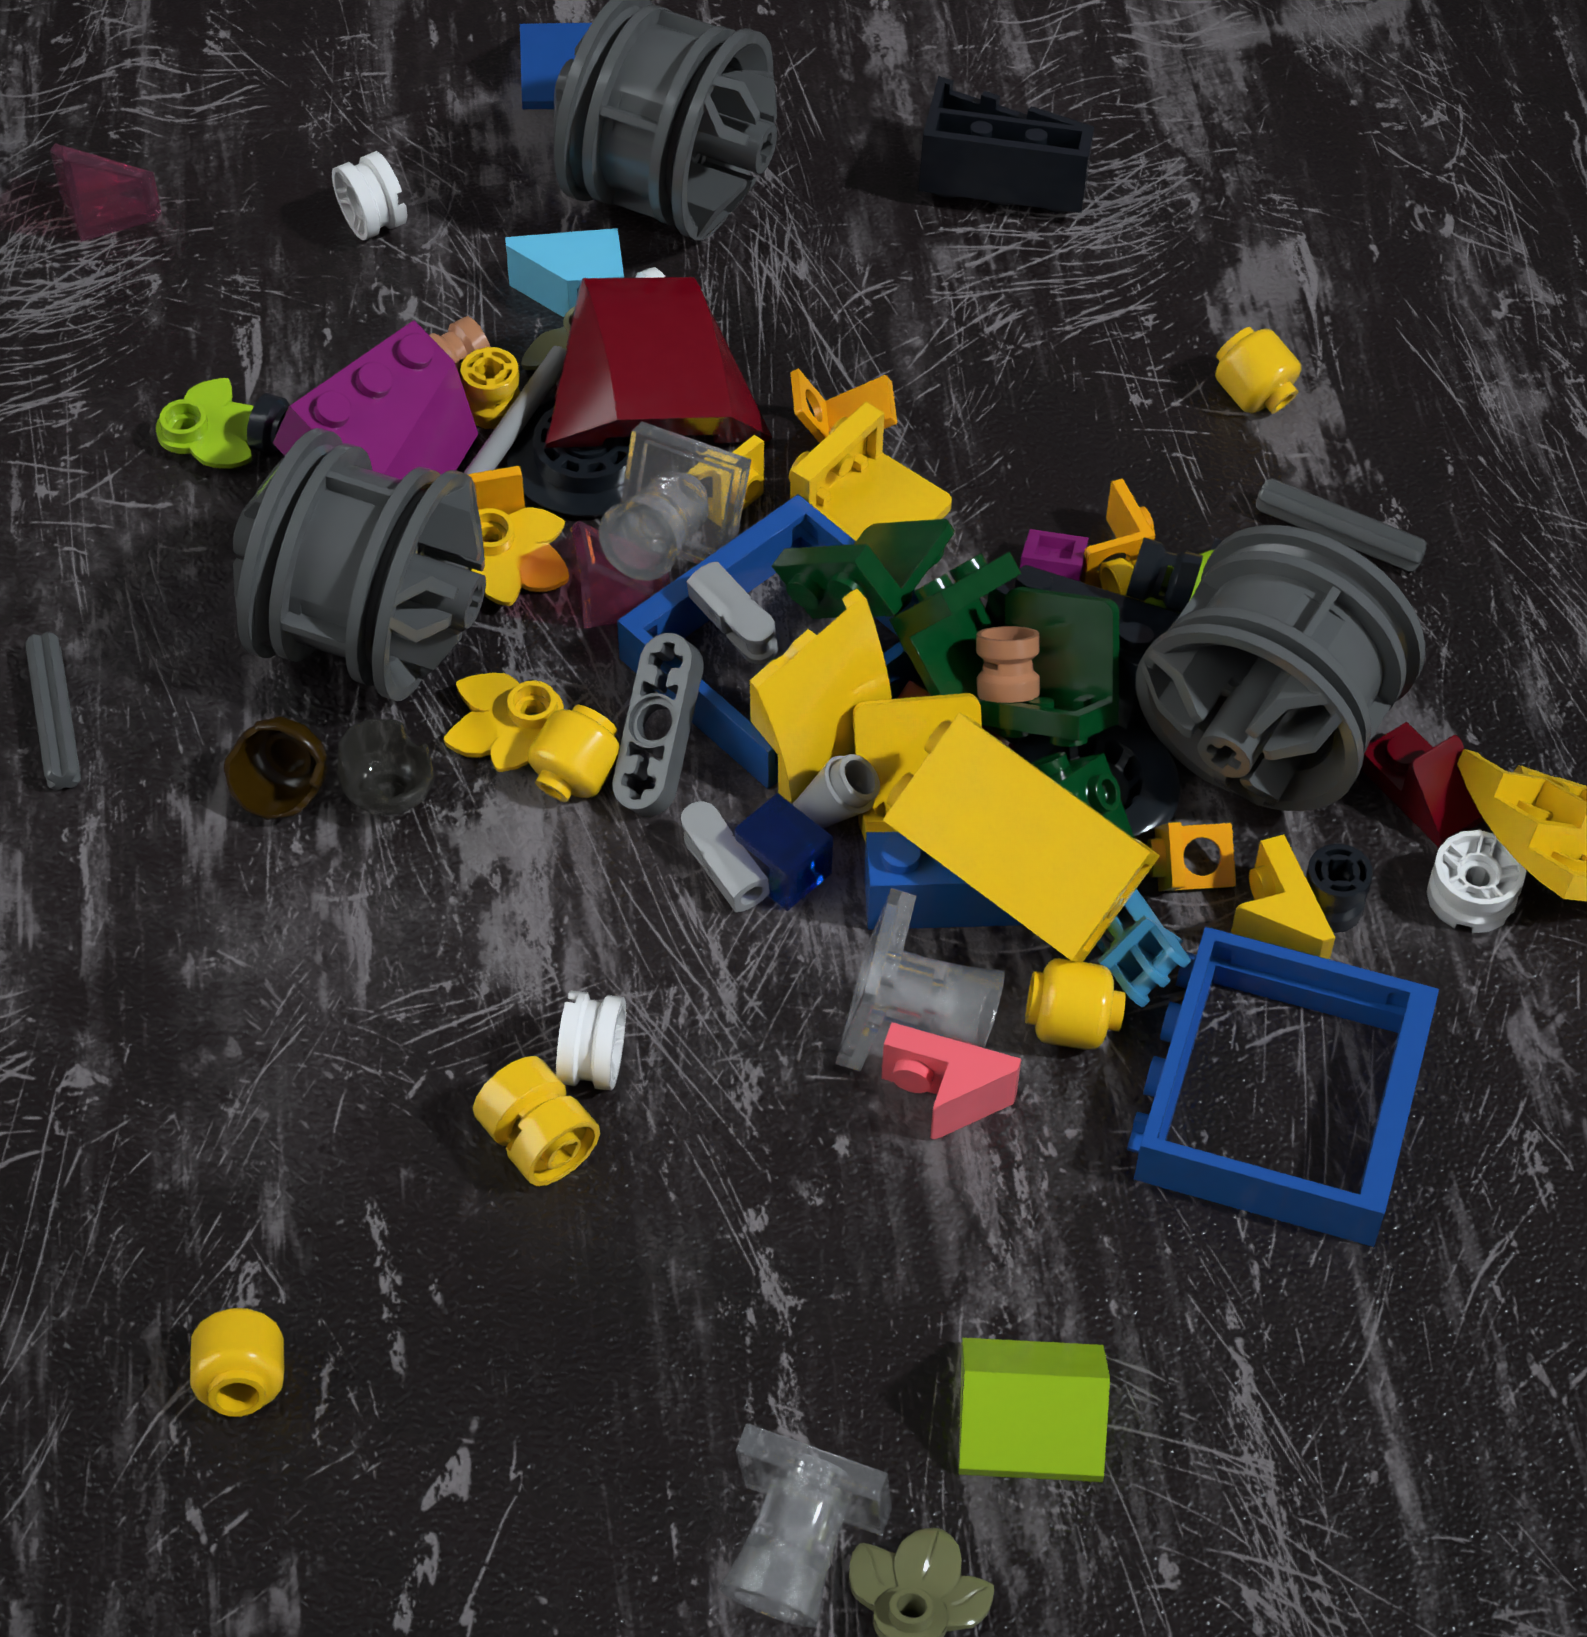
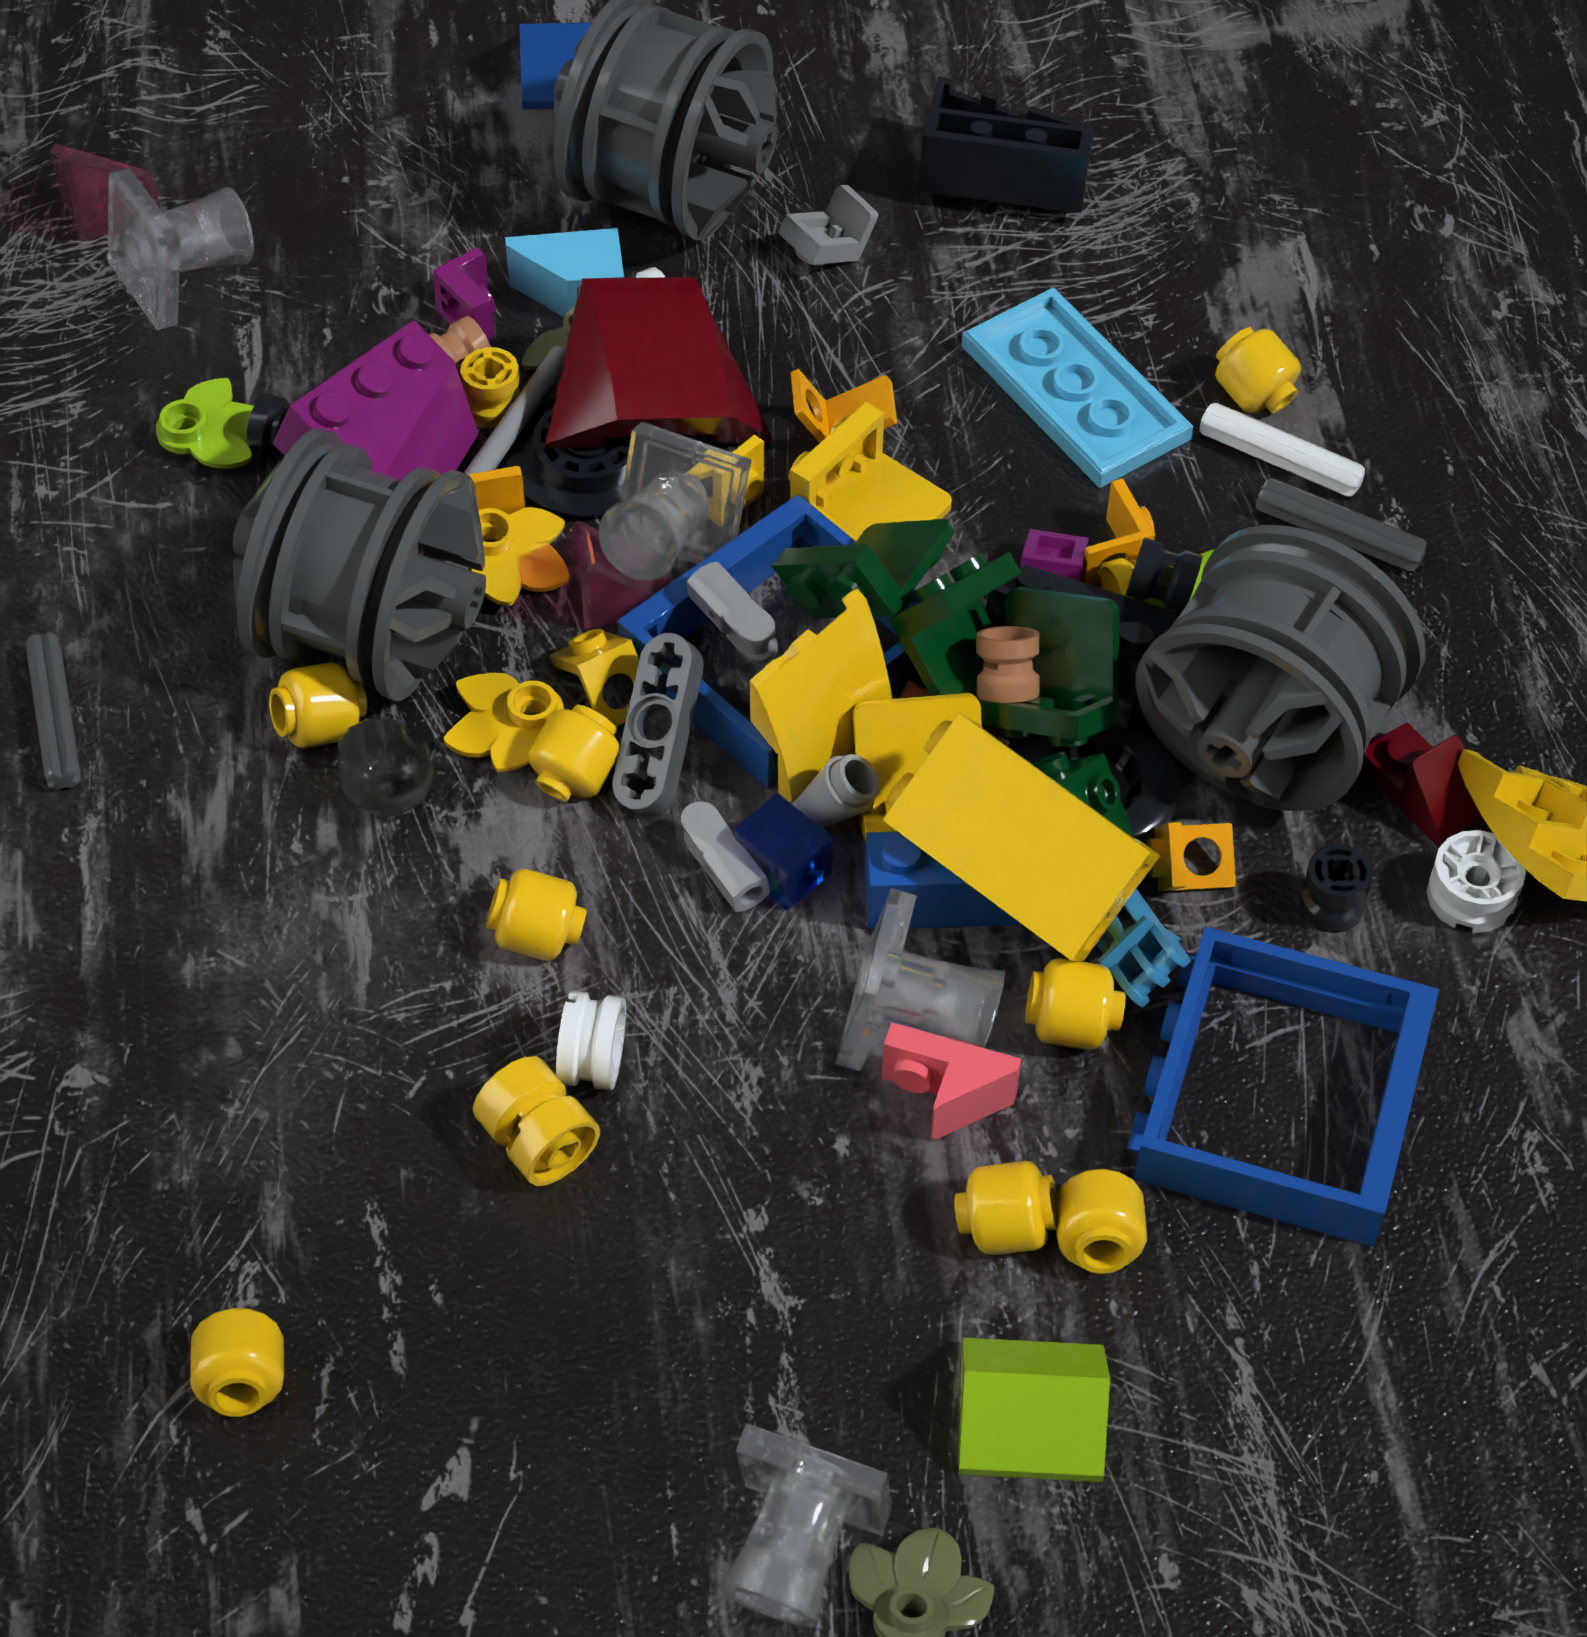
dark brown hair [224,716,328,820] -> none
white wheel [332,151,408,240] -> none
yellow slope [1231,834,1335,960] -> none
none -> clear plant [108,168,254,330]
none -> yellow head [269,662,367,749]
none -> magenta bracket [433,248,496,342]
none -> yellow head [486,869,587,961]
none -> yellow bracket [549,629,639,727]
none -> light grey bracket [778,185,878,266]
none -> yellow head [954,1160,1057,1255]
none -> medium azure tile [962,287,1193,489]
none -> yellow head [1055,1169,1147,1274]
none -> white axle [1199,403,1365,497]

